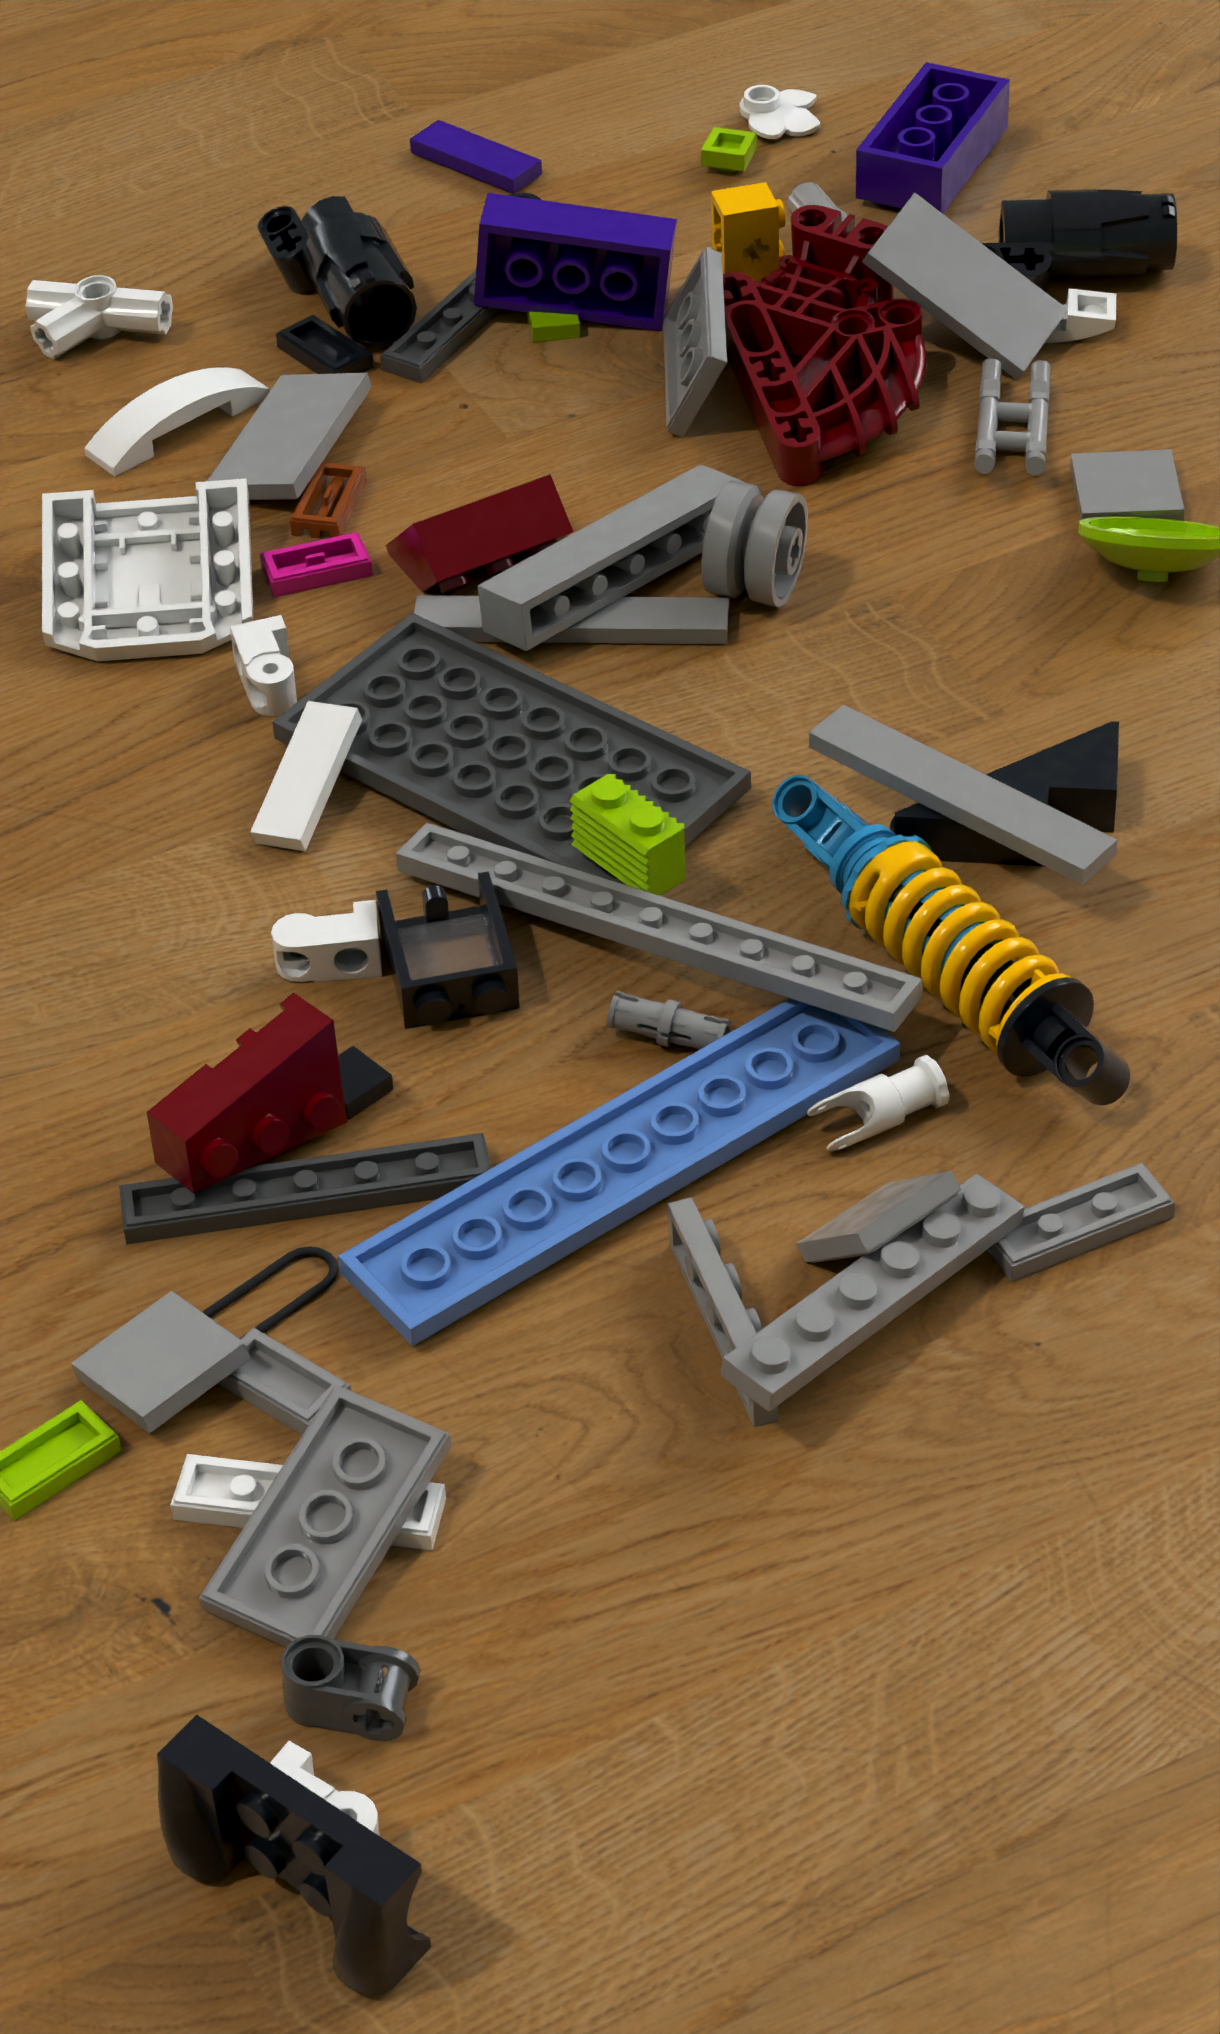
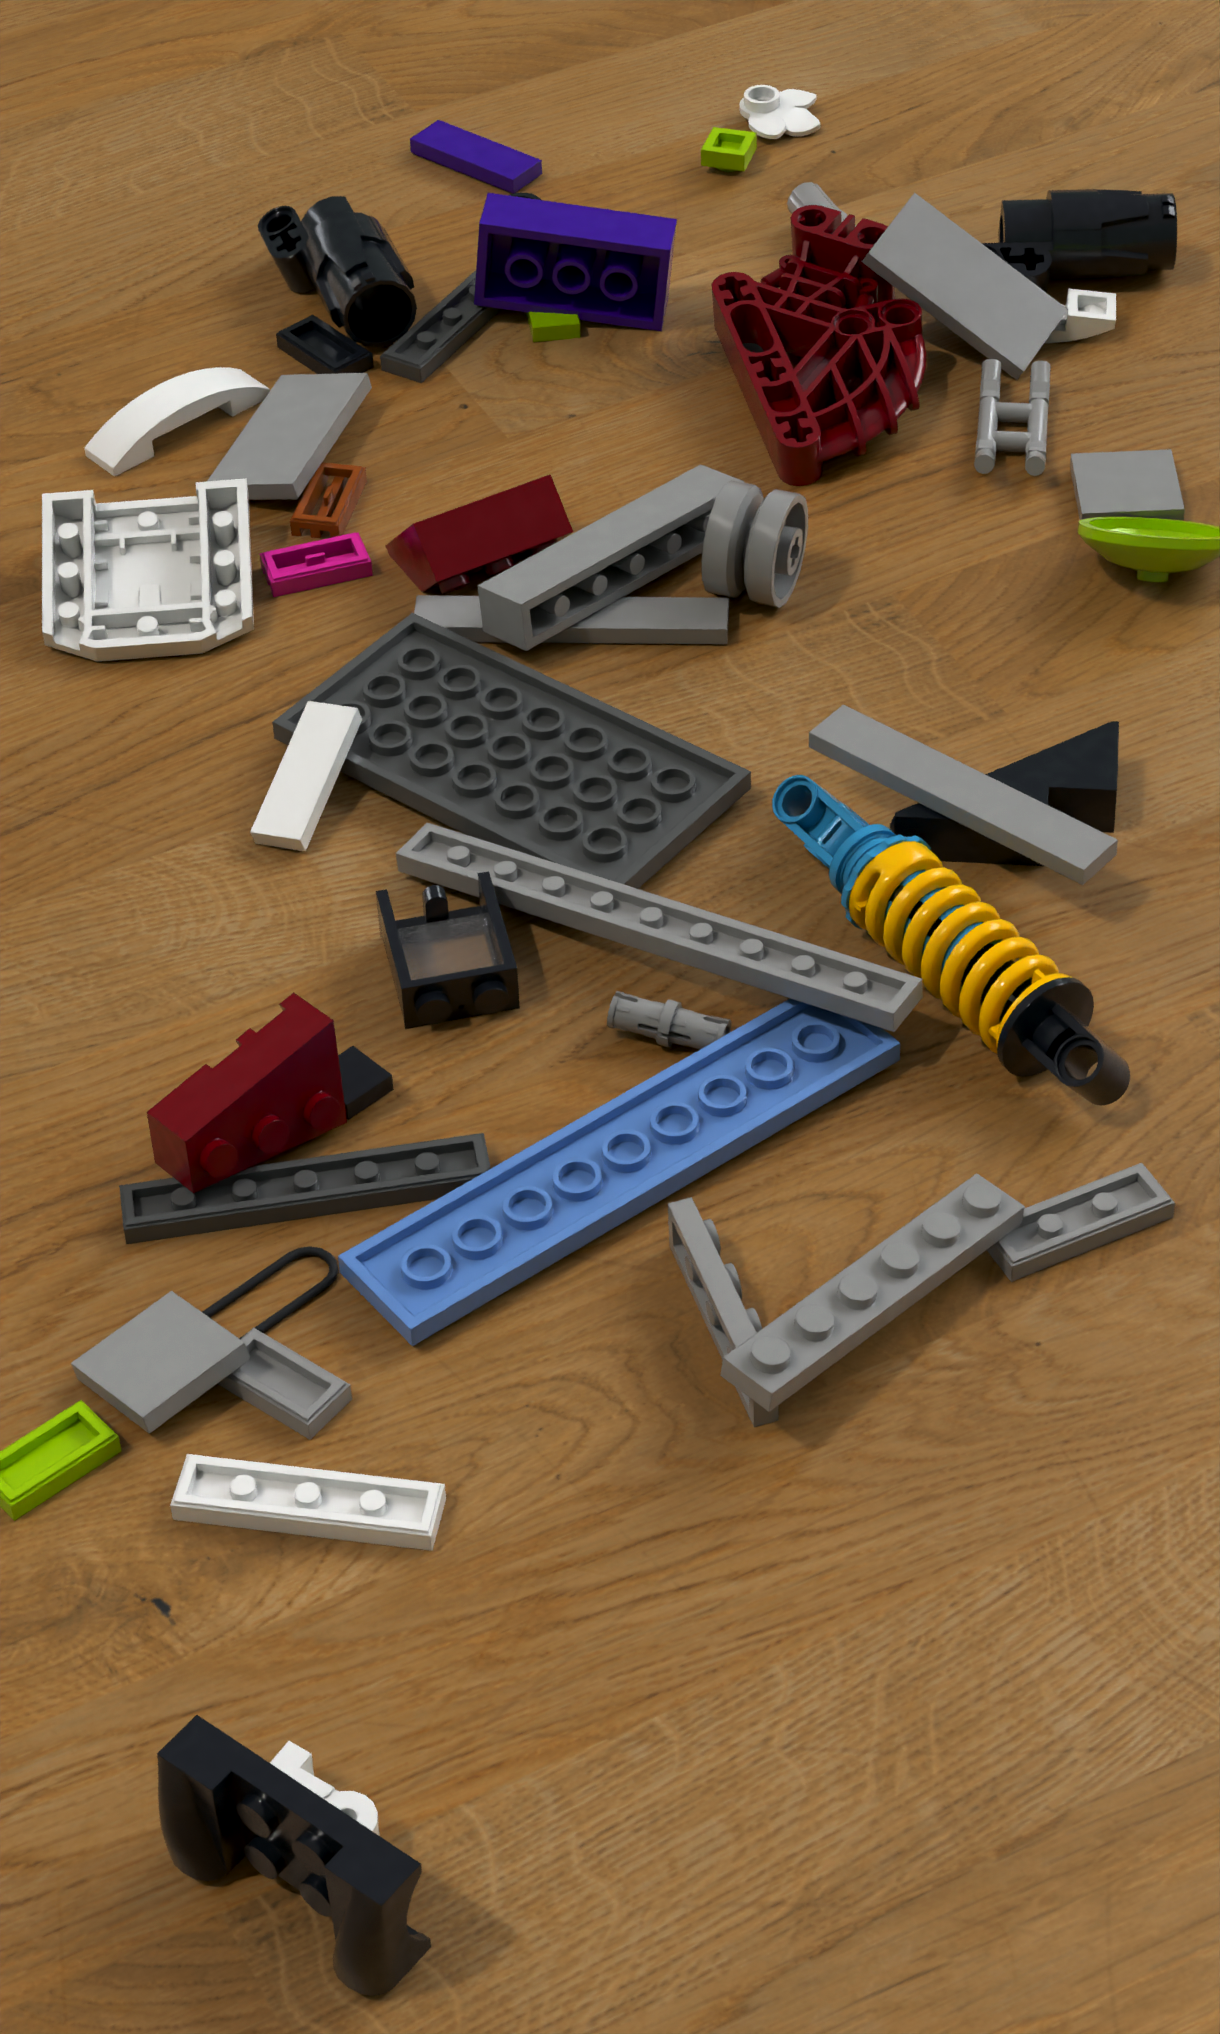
white piece [25,275,173,360] -> none
light grey tile [199,1384,452,1647] -> none
white leg [230,615,297,716] -> none
white leg [271,900,382,982] -> none
dark grey piece [281,1635,421,1741] -> none
lime brick [569,774,686,896] -> none
light grey tile [663,247,727,437] -> none
yellow brick [711,182,786,283] -> none
light grey tile [796,1171,961,1263] -> none
white piece [807,1055,950,1152] -> none
dark purple brick [856,62,1010,214] -> none

